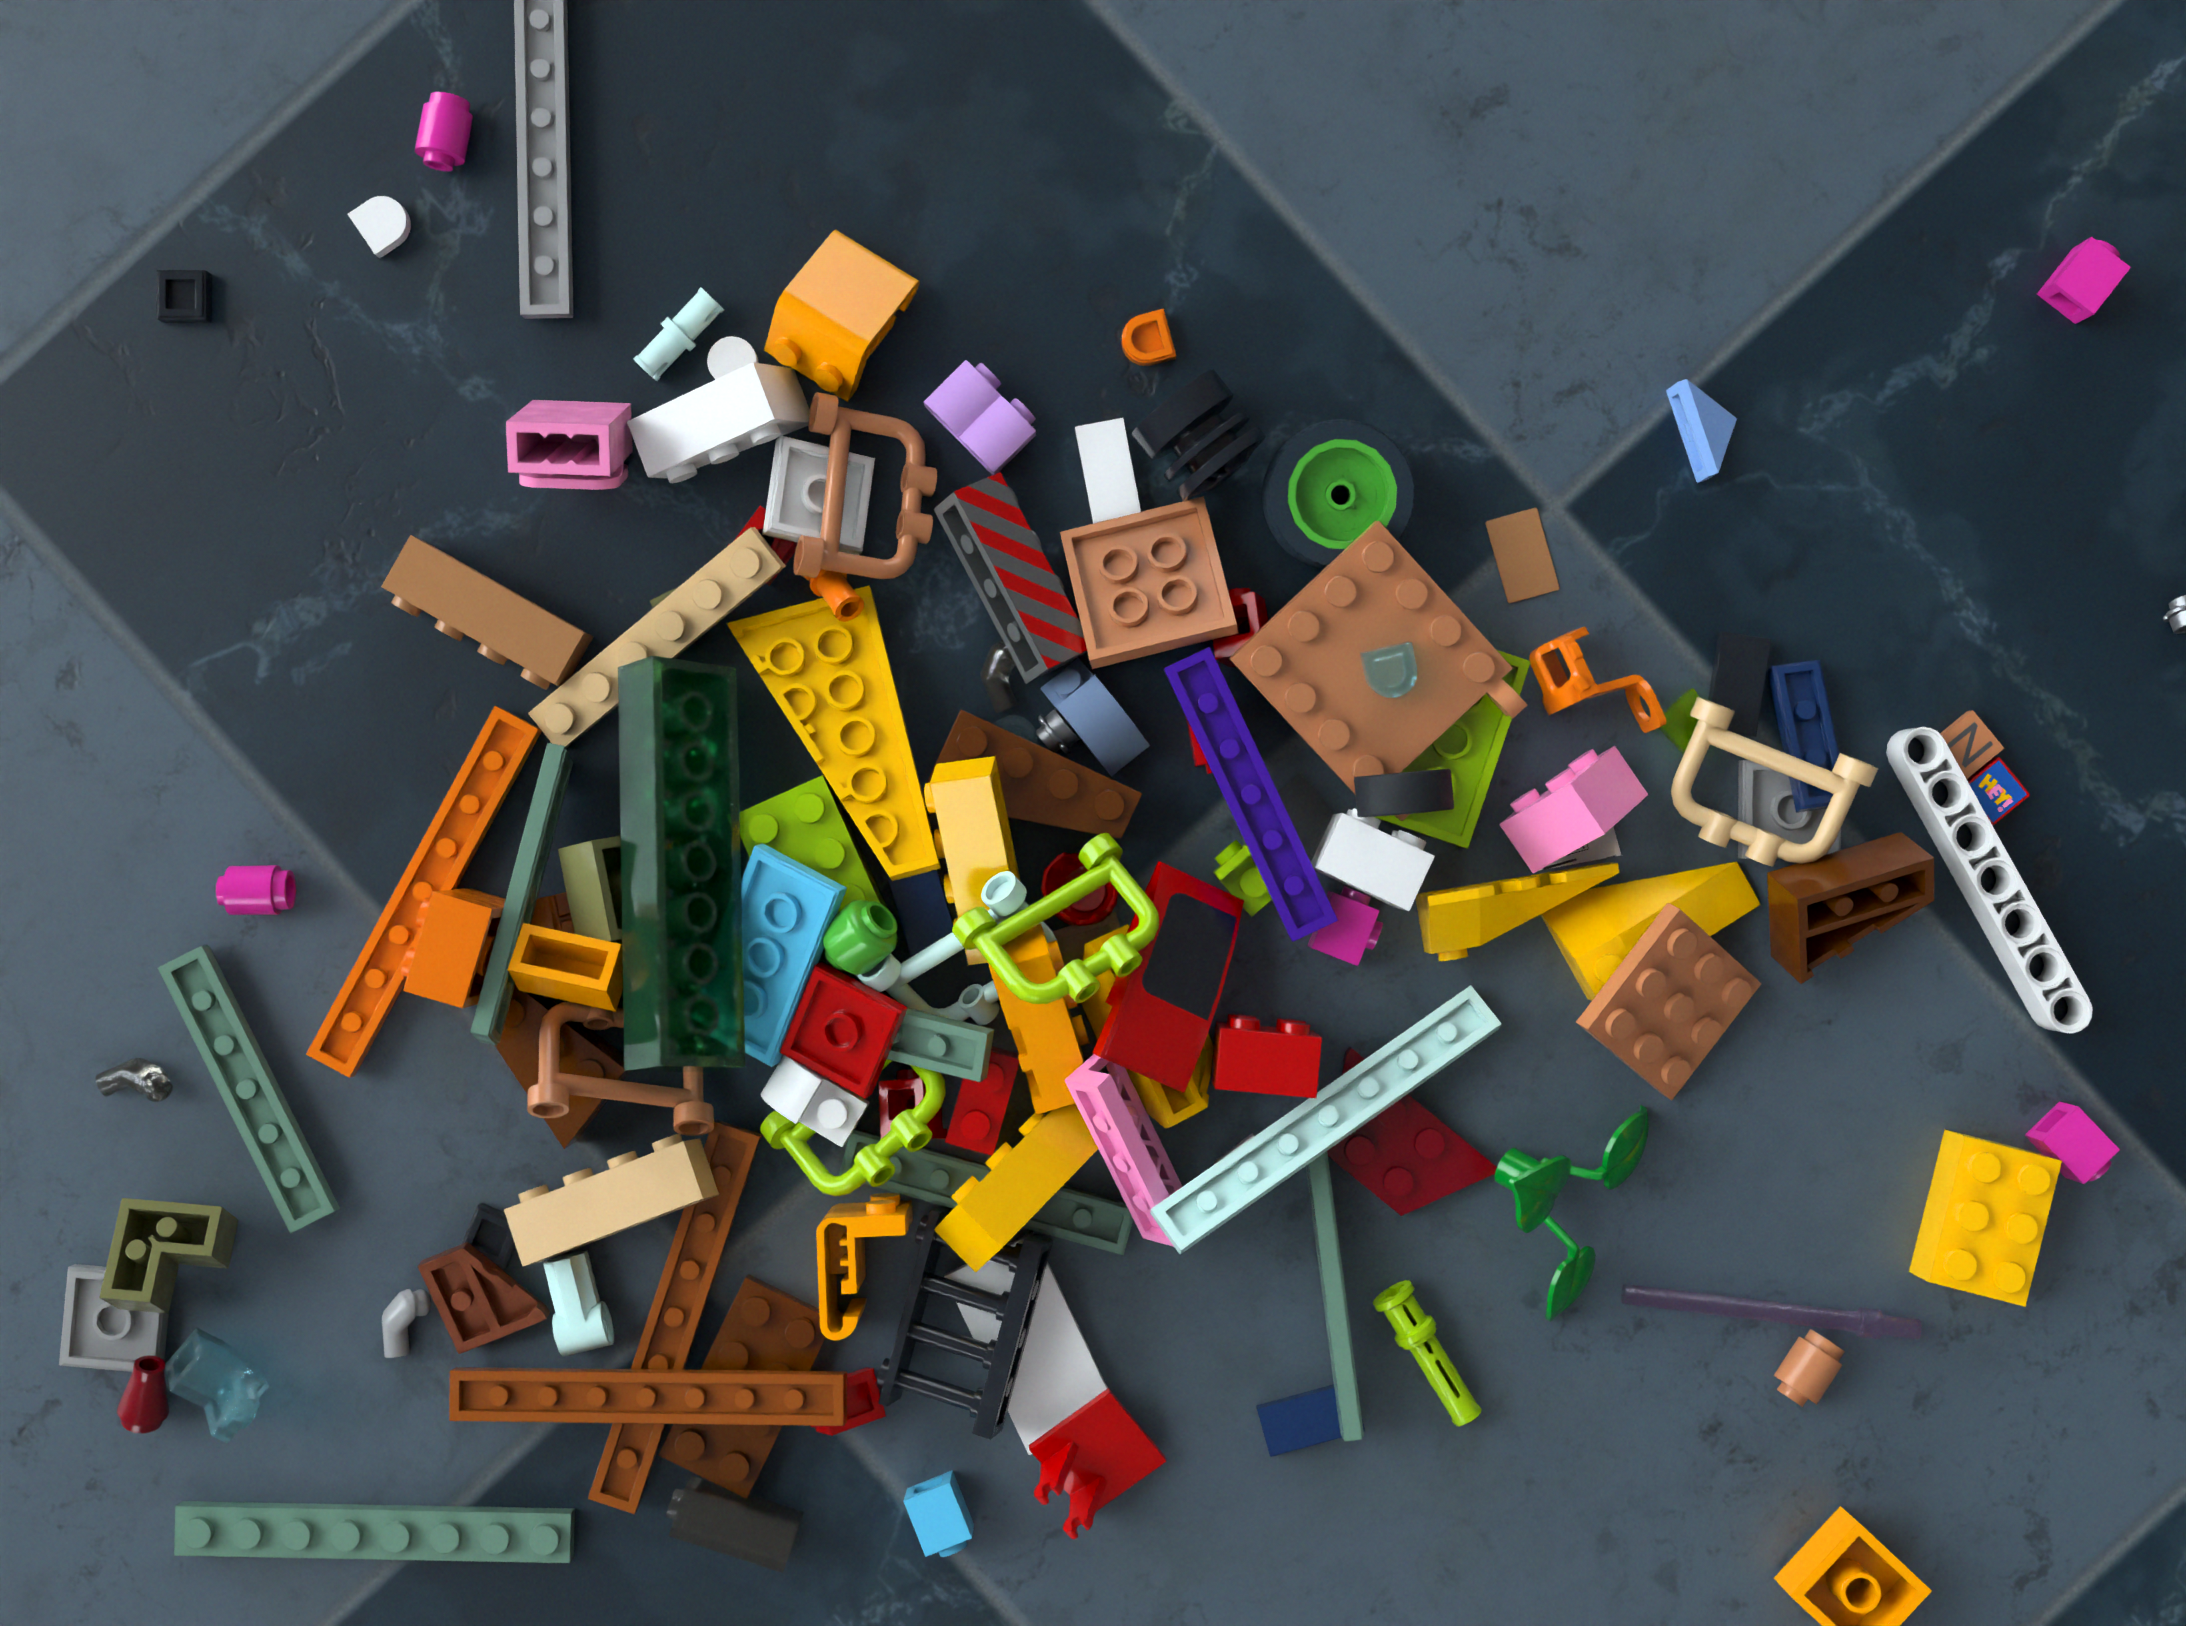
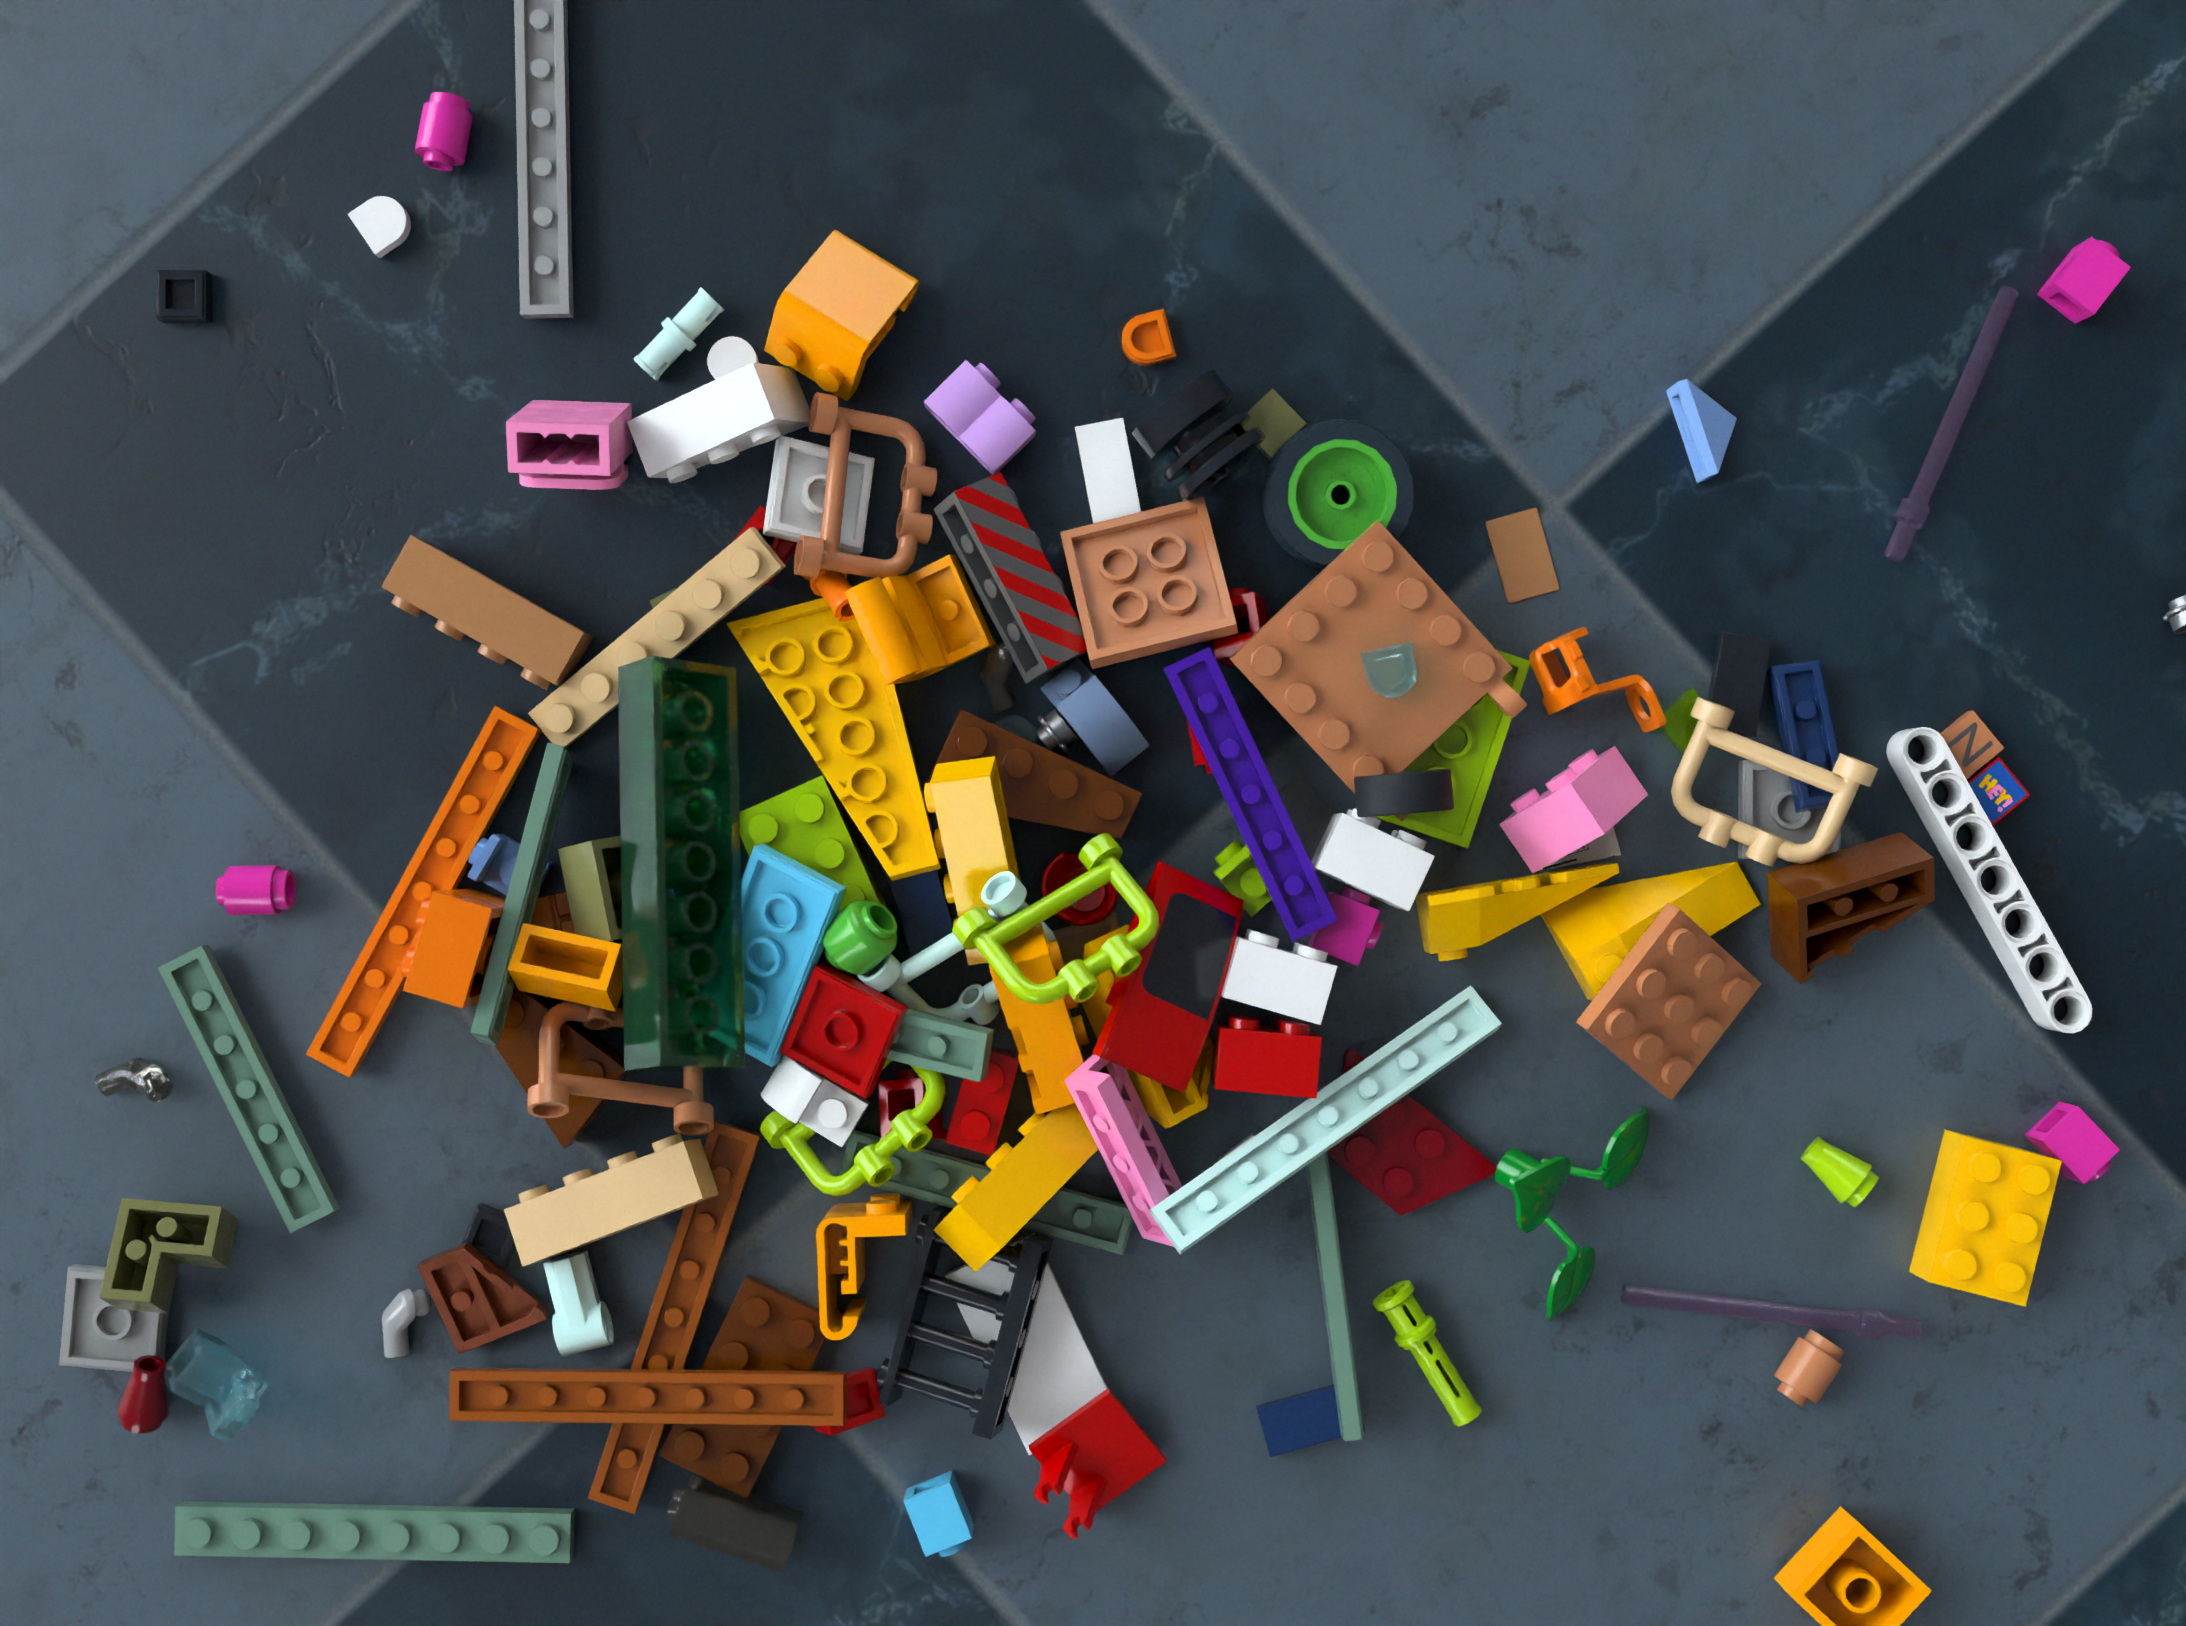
none -> medium blue bracket [467,834,554,896]
none -> light orange piece [844,554,996,686]
none -> white brick [1221,929,1337,1025]
none -> olive tile [1240,388,1307,460]
none -> lime cone [1800,1136,1879,1207]
none -> clear purple bar [1884,286,2019,562]

